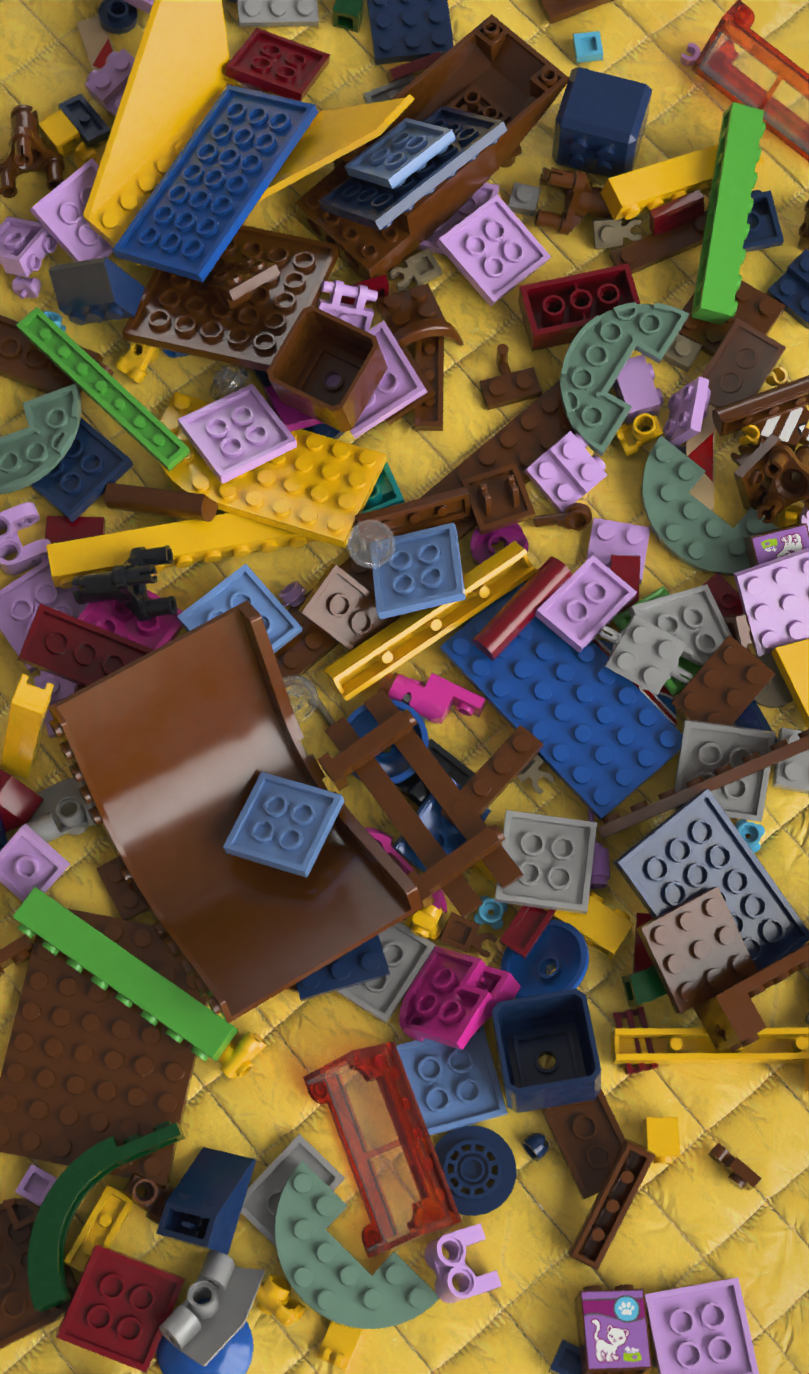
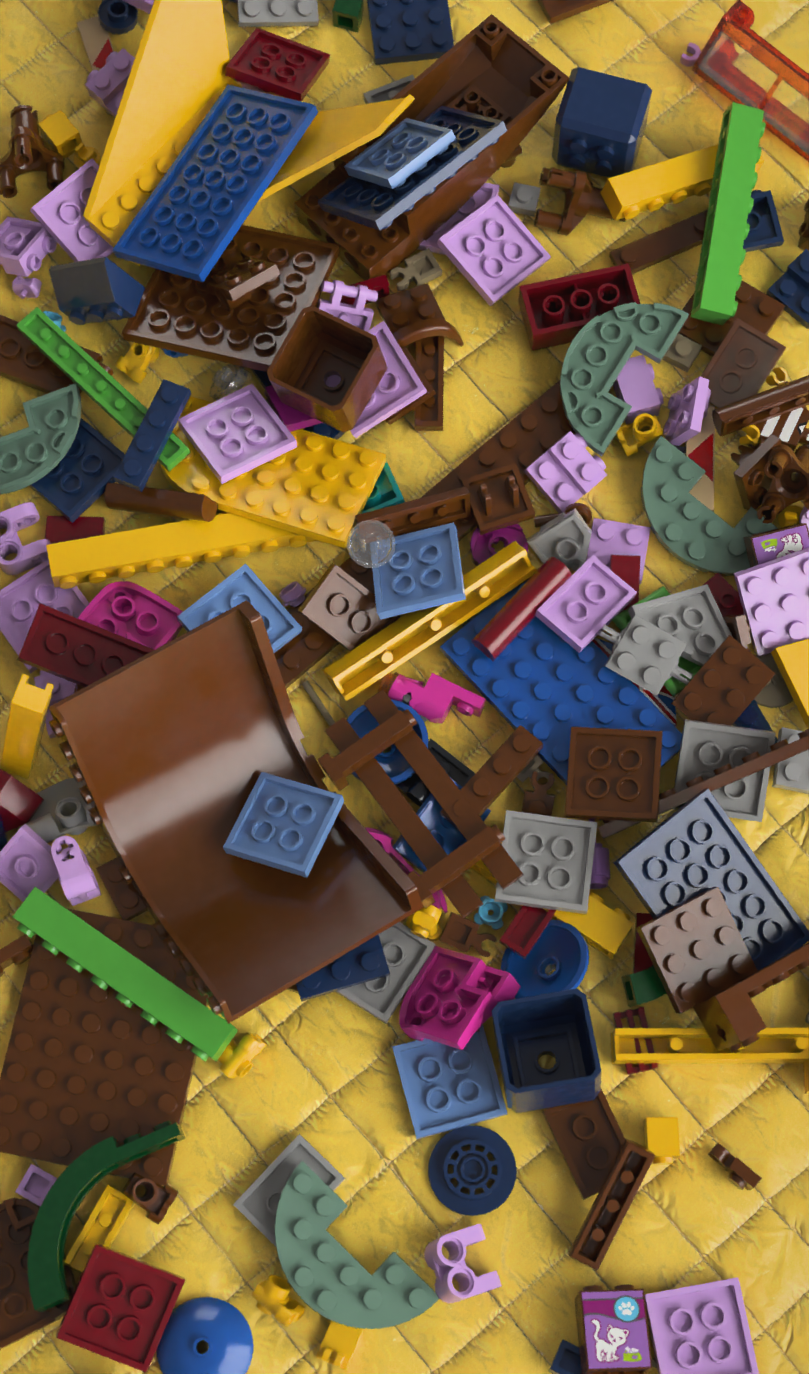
dark blue plate [58,94,111,148] -> none
black wheel [72,545,177,622] -> none
dark blue slope [156,1147,256,1255] -> none
light grey panel [159,1251,265,1366] -> none
clear piece [282,675,318,723] -> none
windscreen [303,1042,462,1259] -> none
dark red tile [386,51,441,83] -> none
reddish brown plate [480,344,542,410] -> none
dark blue hinge [521,1133,549,1161] -> none
medium azure plate [572,31,604,63] -> none
dark tan plate [592,217,642,249] -> none
dark red tile [649,190,704,236] -> none
medium azure plate [735,819,765,853] -> none
none -> lavender piece [51,835,101,906]
none -> dark blue plate [114,379,191,492]
none -> reddish brown plate [522,770,555,816]
none -> light grey plate [527,508,592,571]
none -> reddish brown plate [565,727,663,823]

